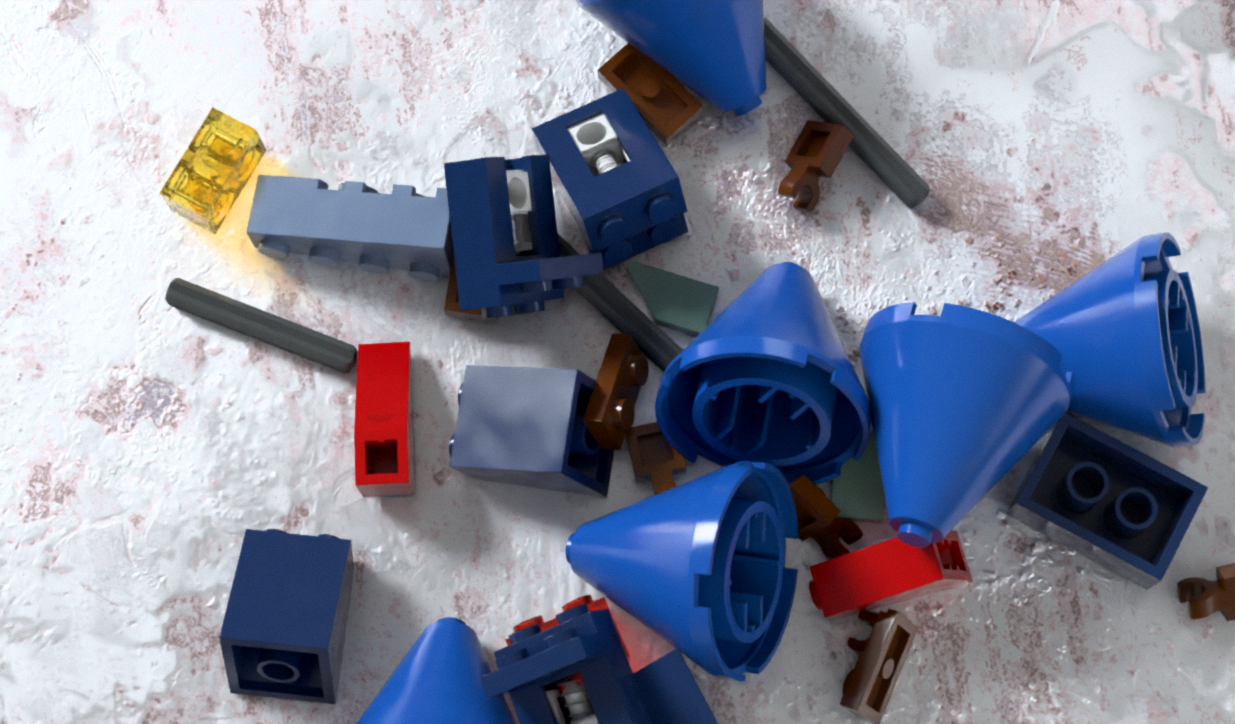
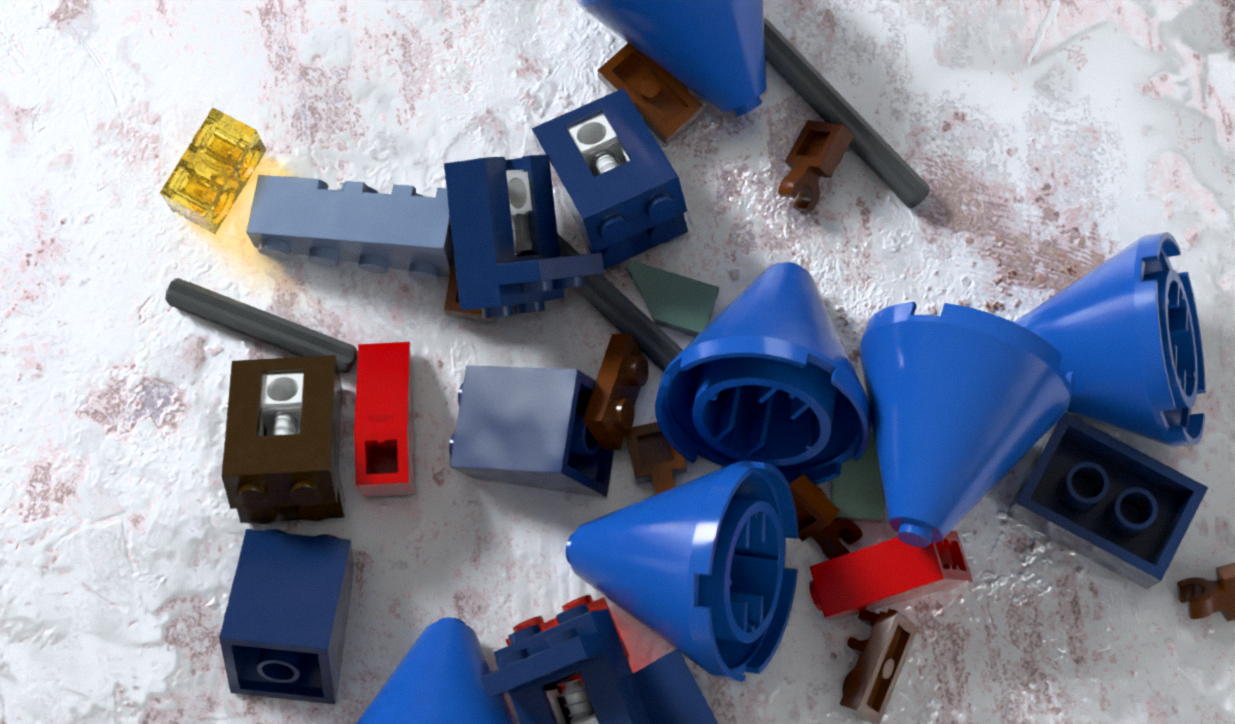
none -> dark brown brick [221,355,345,524]

